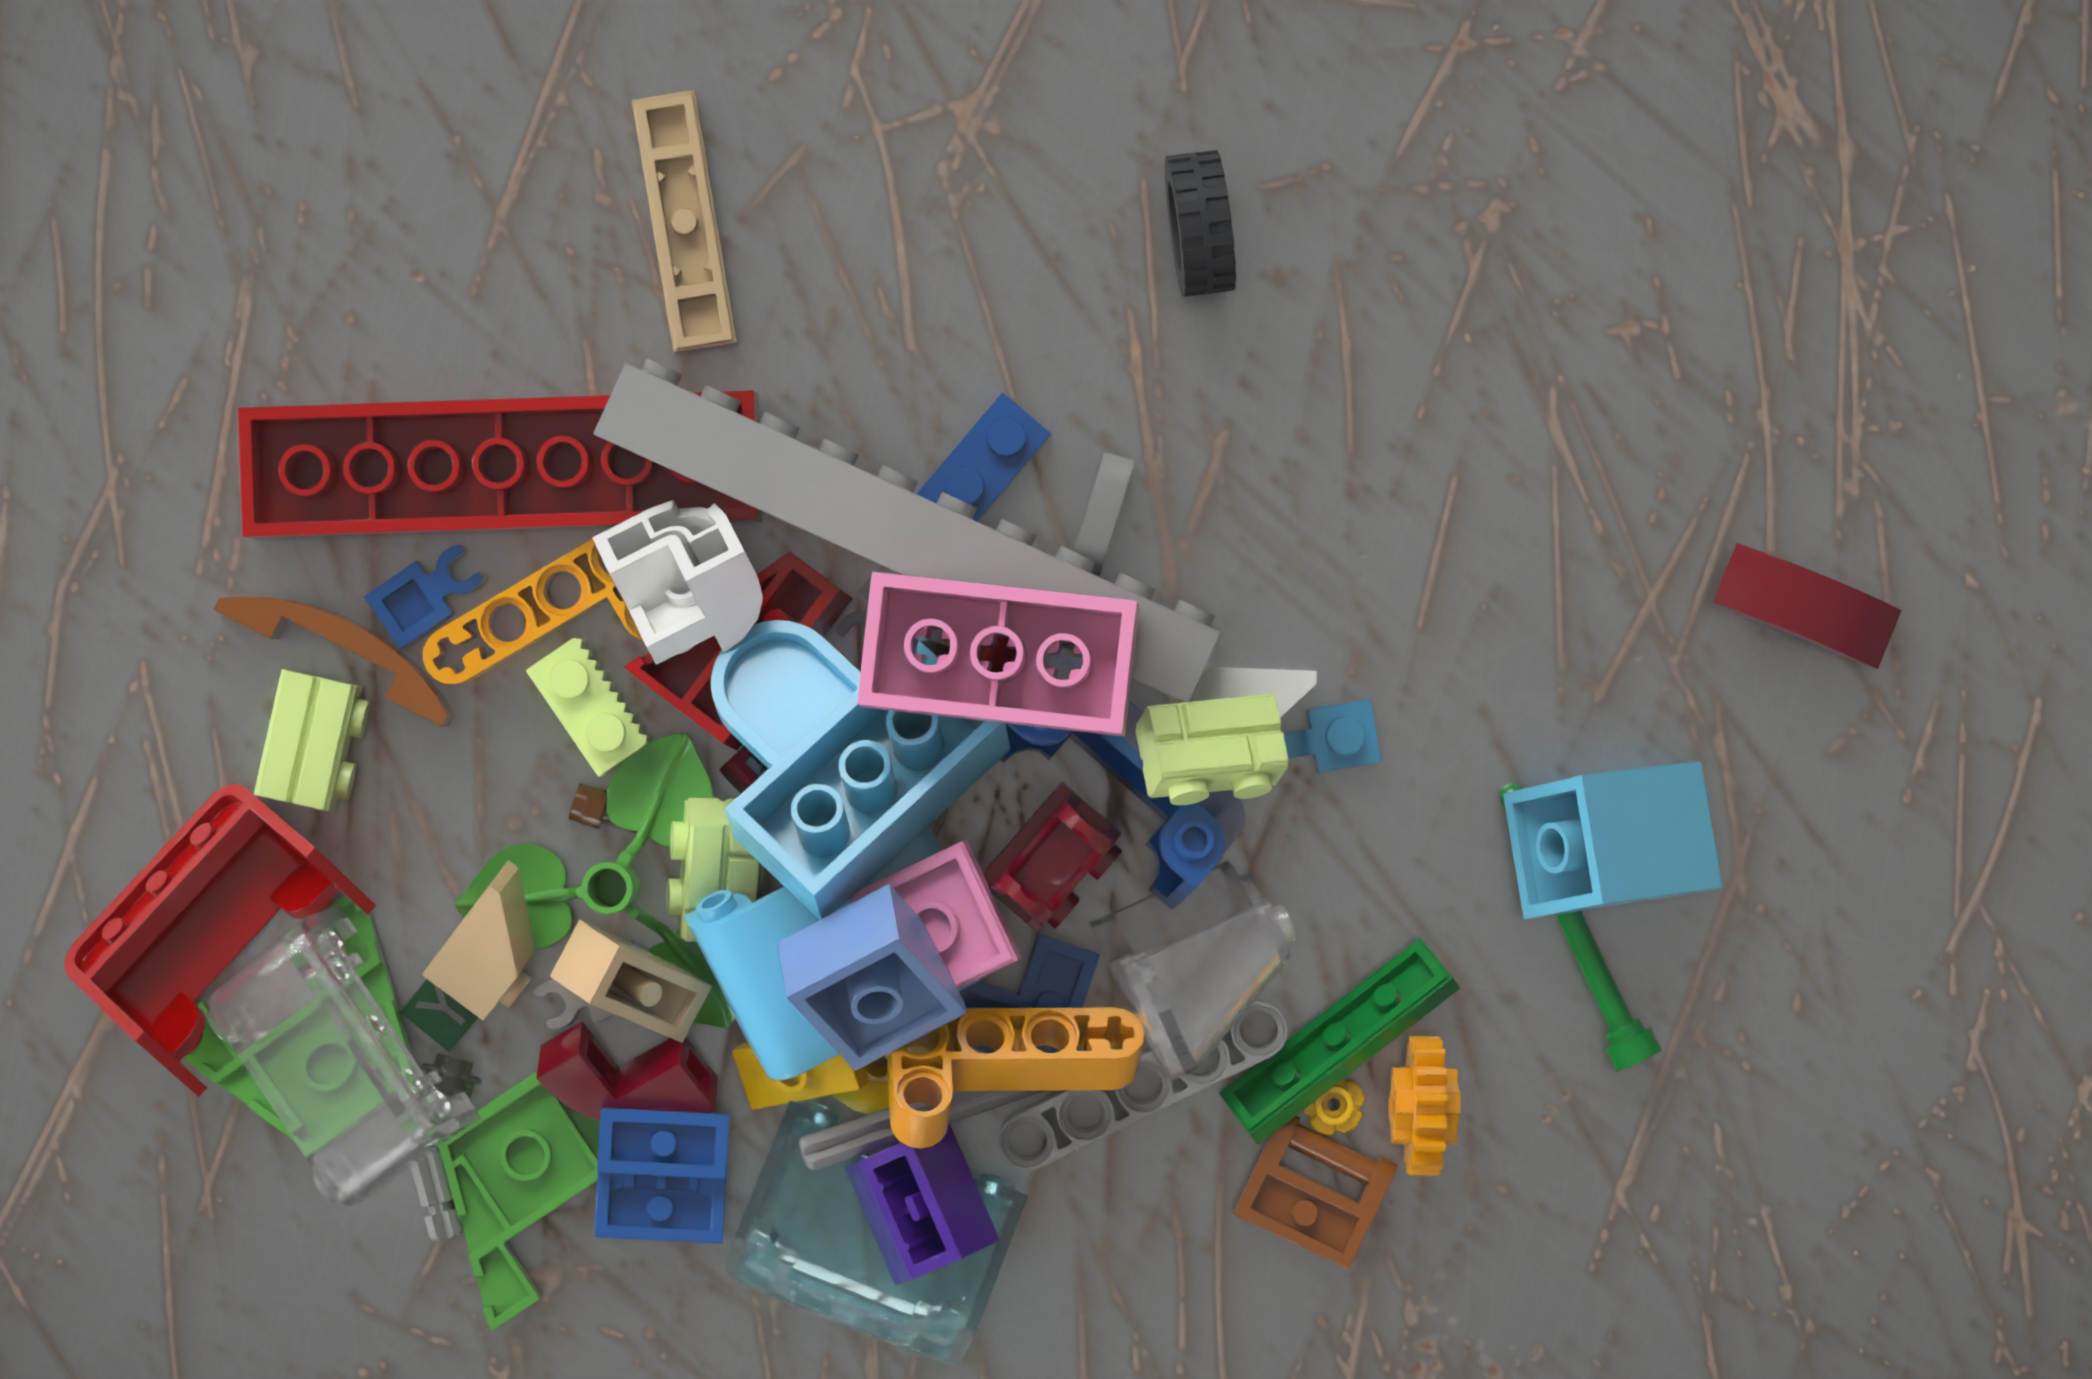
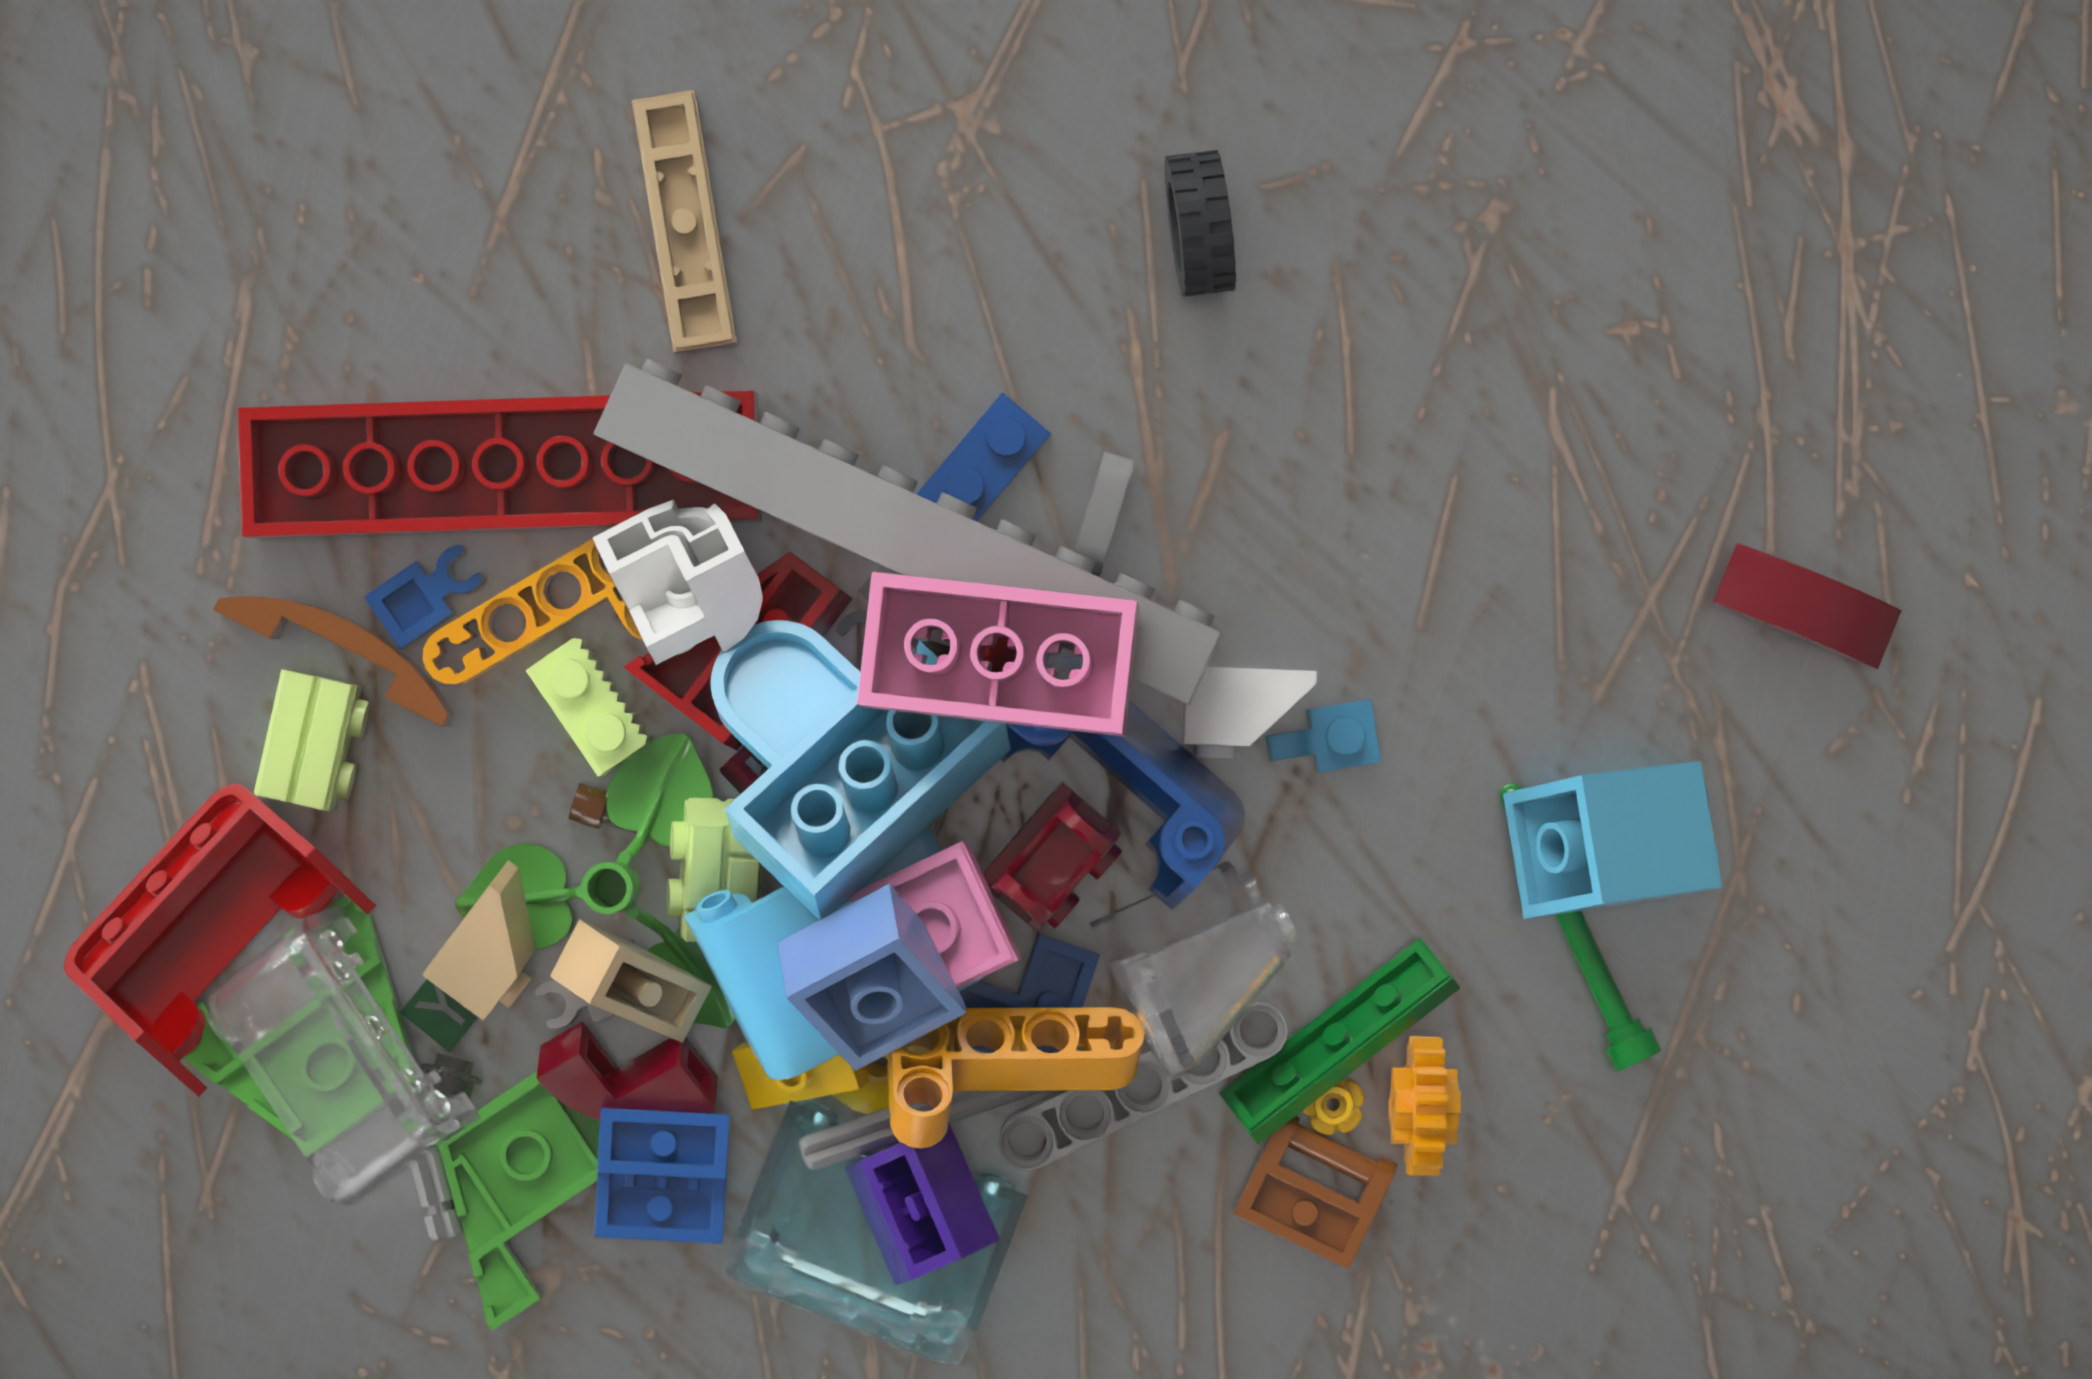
yellowish green brick [1136,694,1289,805] -> none

